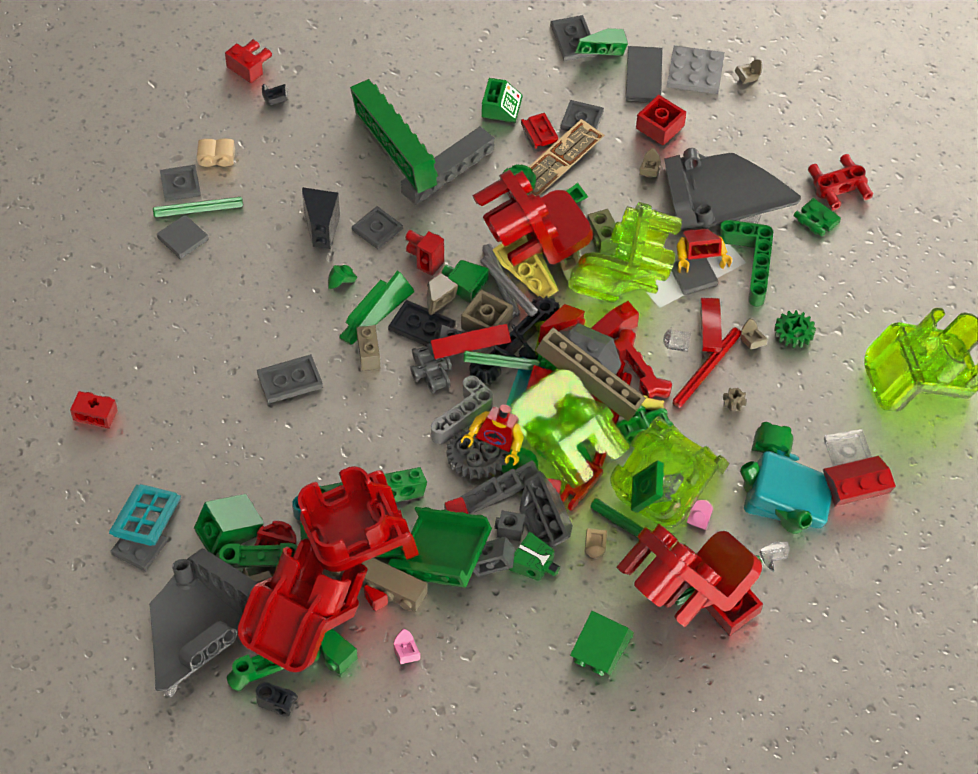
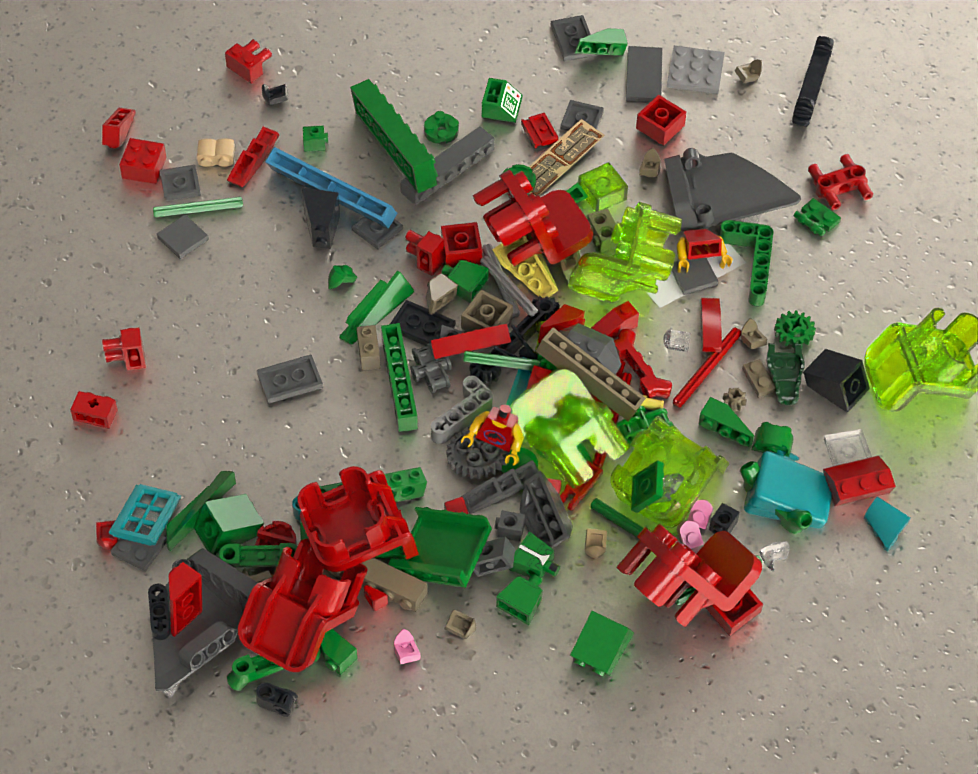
none -> red plate [96,520,118,550]
none -> red slope [102,107,136,148]
none -> red brick [102,327,146,370]
none -> red brick [119,138,167,184]
none -> black beam [148,583,171,640]
none -> green wedge [166,471,236,551]
none -> red slope [169,562,202,637]
none -> red slope [227,126,280,188]
none -> dark azure brick [265,147,398,229]
none -> green brick [303,125,328,152]
none -> green brick [381,323,418,432]
none -> green plate [424,111,459,144]
none -> red brick [441,222,483,267]
none -> dark tan plate [444,609,476,639]
none -> green torso [496,574,543,626]
none -> clear neon green brick [578,162,628,212]
none -> bright pink plate [676,520,704,549]
none -> green slope [698,397,754,448]
none -> black brick [709,503,740,534]
none -> dark tan plate [742,359,776,398]
none -> dark green animal [766,343,805,405]
none -> black arm [792,36,834,127]
none -> black slope [803,349,870,412]
none -> teal slope [864,497,911,551]

